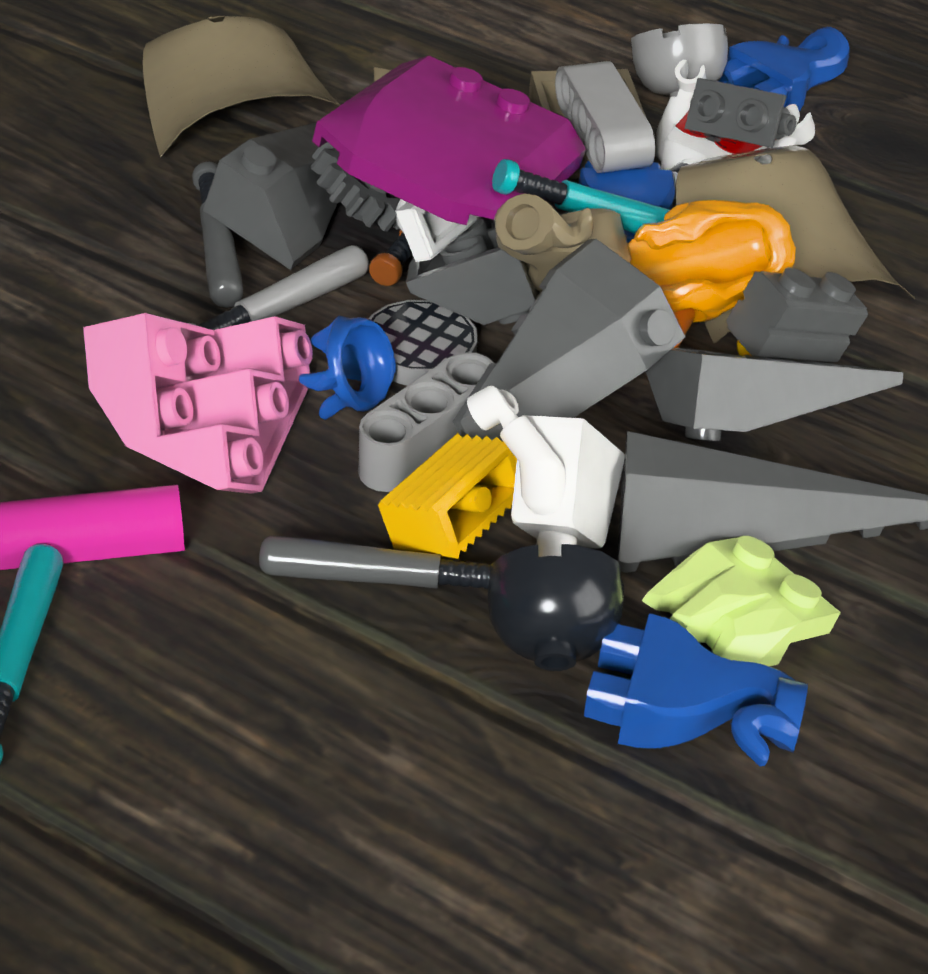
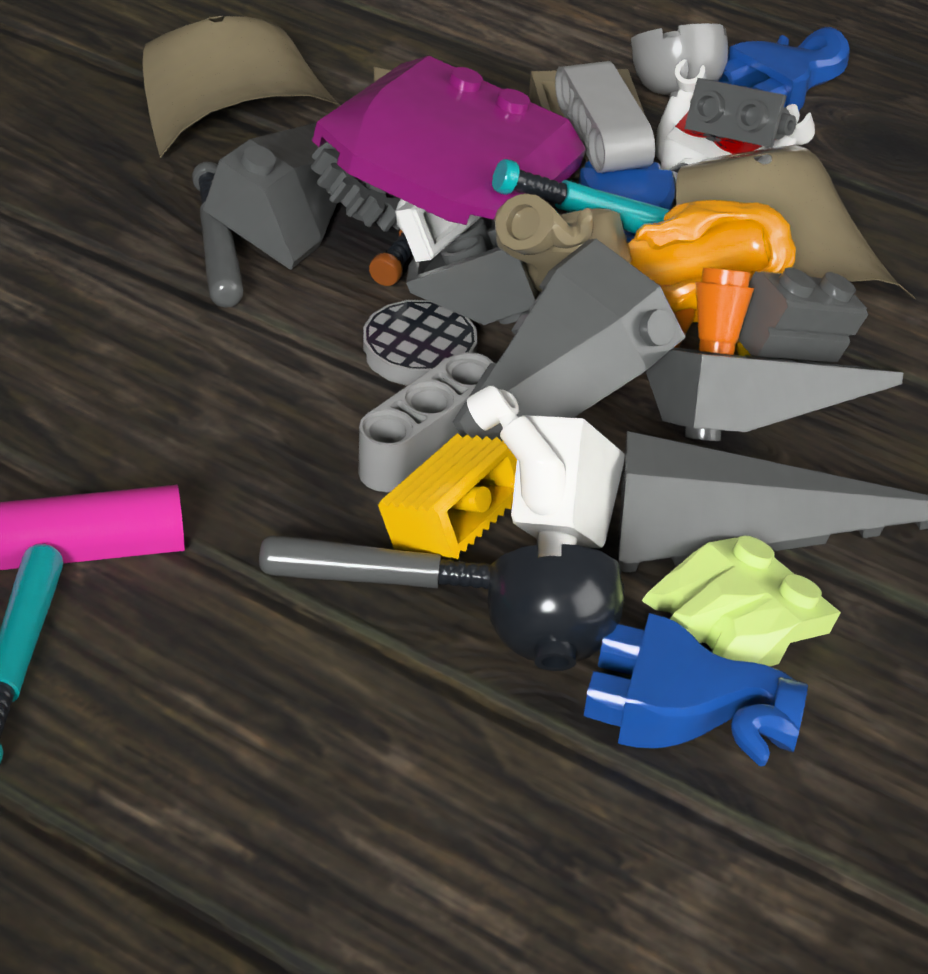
bright pink brick [83,313,313,494] -> none
light grey piece [187,245,369,330] -> none
blue piece [299,316,396,420] -> none
none -> orange cone [695,268,754,355]

